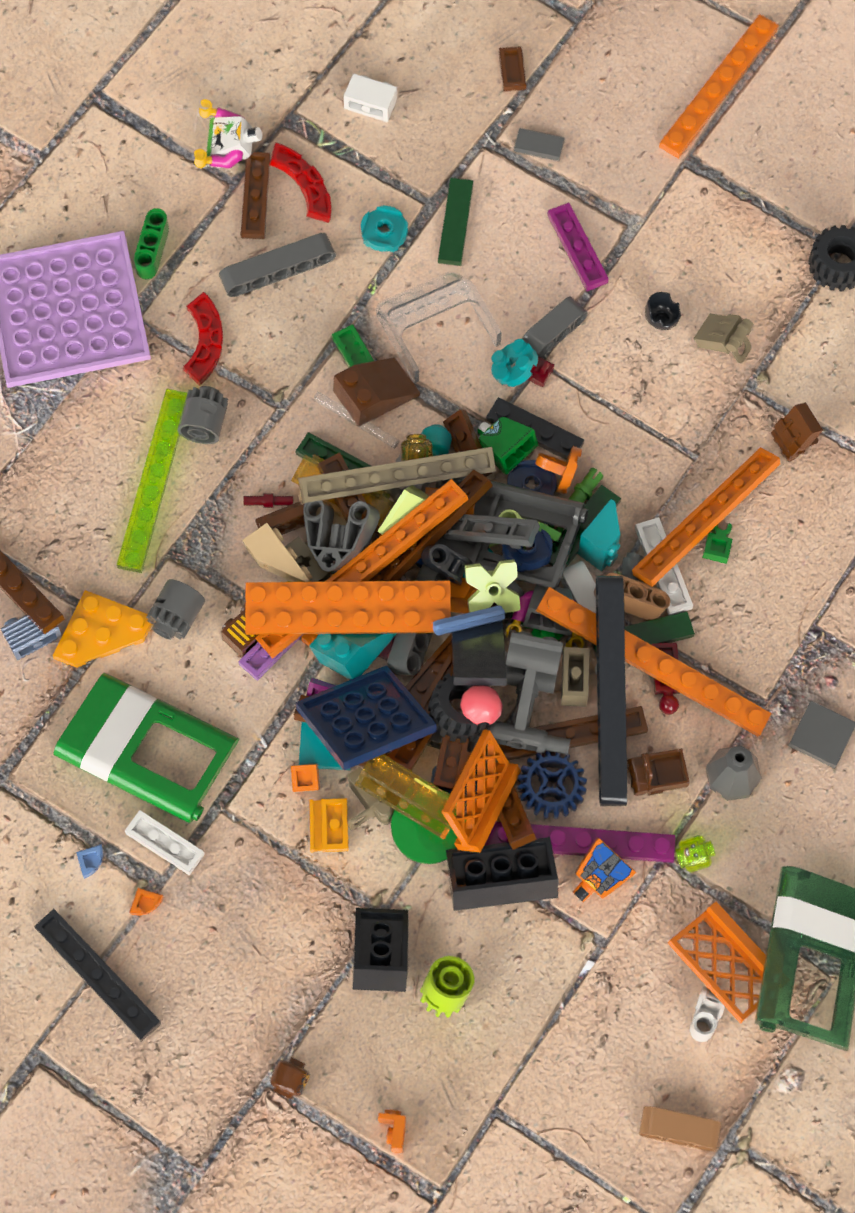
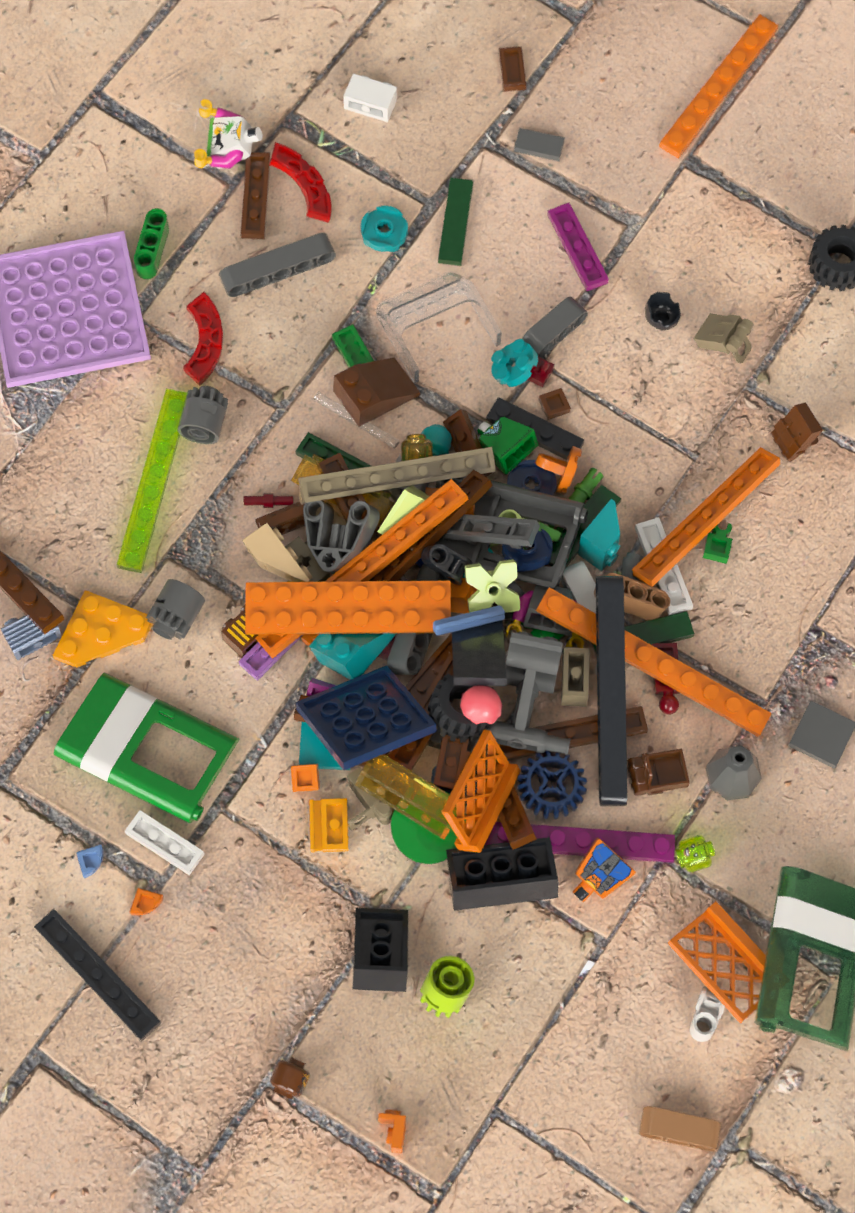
none -> reddish brown plate [539,388,571,420]

